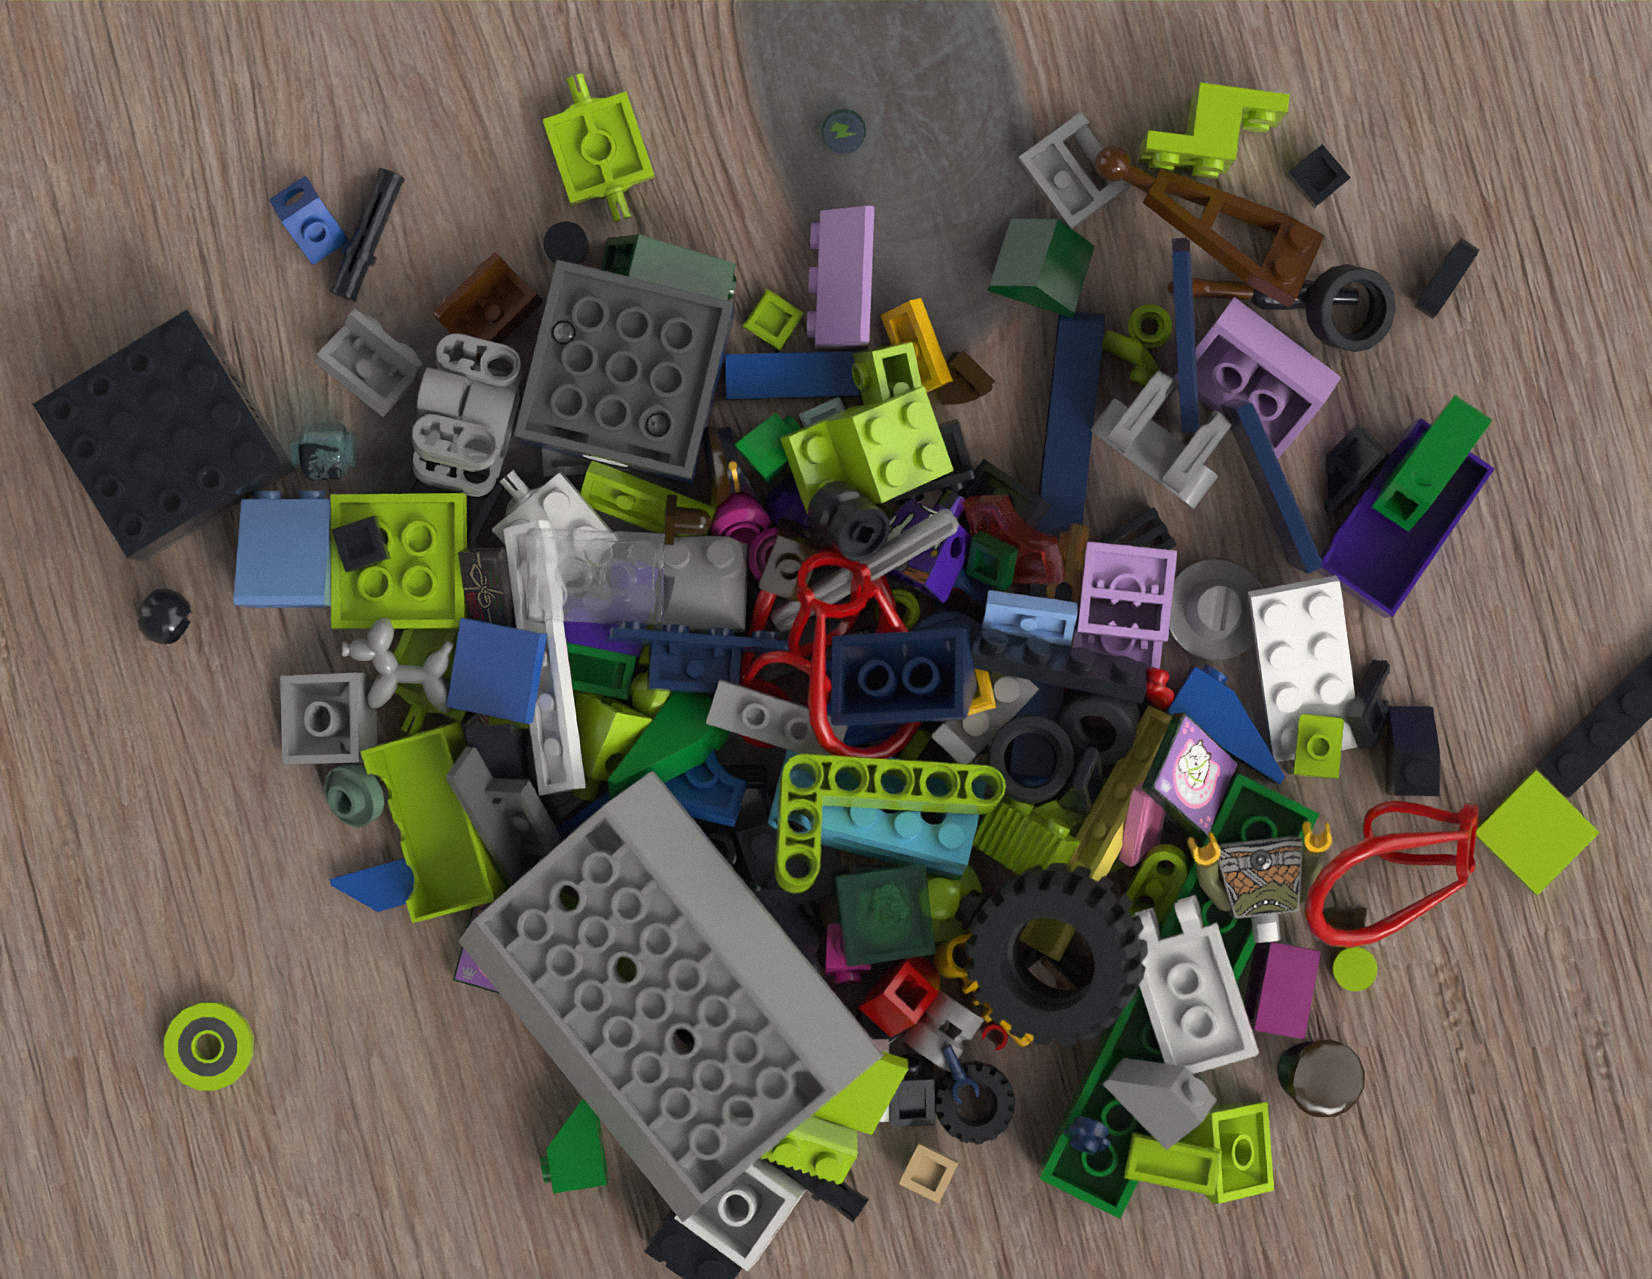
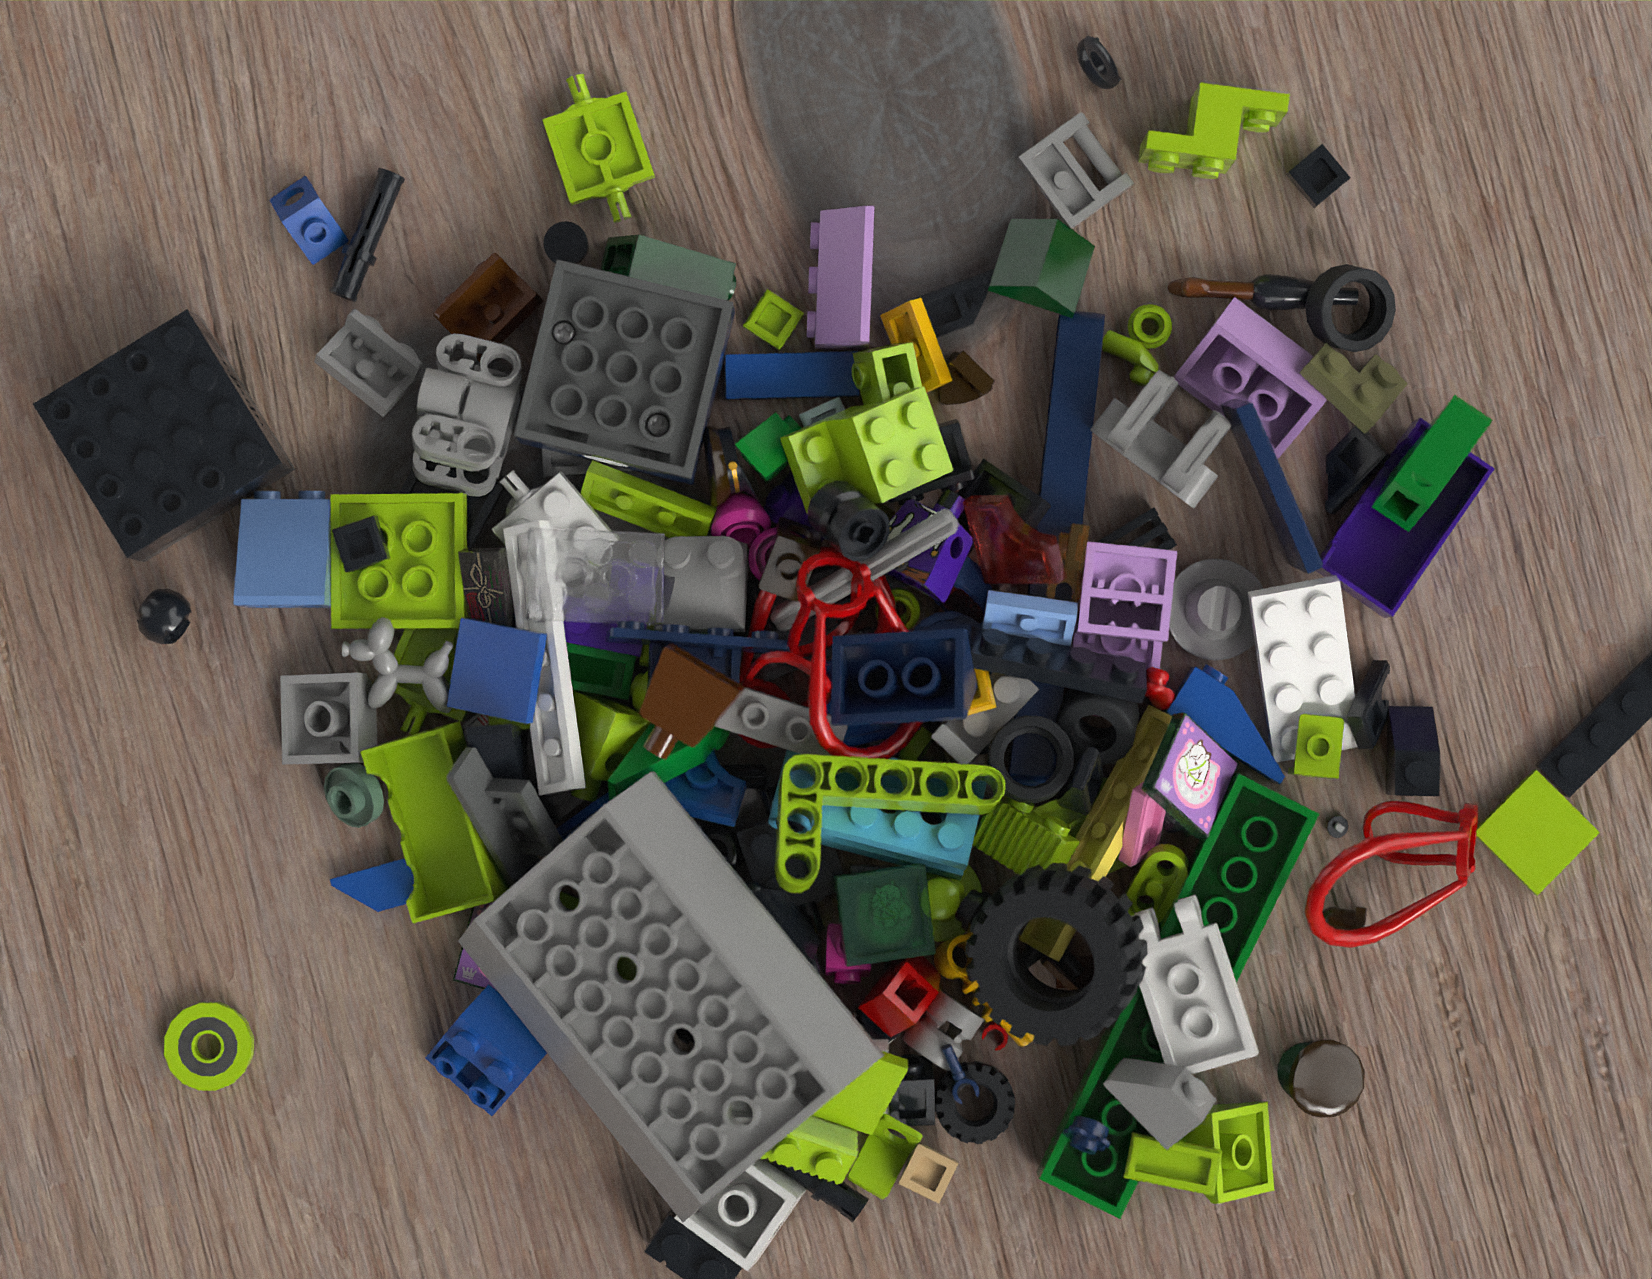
clear light blue head [290,421,357,481] -> none
green slope [540,1098,609,1194] -> none
dark brown piece [664,494,711,545] -> none
tile [822,109,866,156] -> none
dark green tile [966,530,1018,592] -> none
reddish brown plate [1095,146,1325,308] -> none
dark blue tile [1172,237,1200,433] -> none
torso [1188,821,1332,943] -> none
magenta brick [1244,941,1321,1039] -> none
lime tile [1331,947,1378,992] -> none
black beam [1414,237,1480,319] -> none
none -> blue slope [425,984,547,1116]
none -> reddish brown torso [639,643,746,759]
none -> lime bracket [847,1114,923,1199]
none -> black tile [917,269,994,338]
none -> black piece [1077,36,1121,89]
none -> olive plate [1299,343,1408,434]
none -> black piece [1327,816,1349,838]

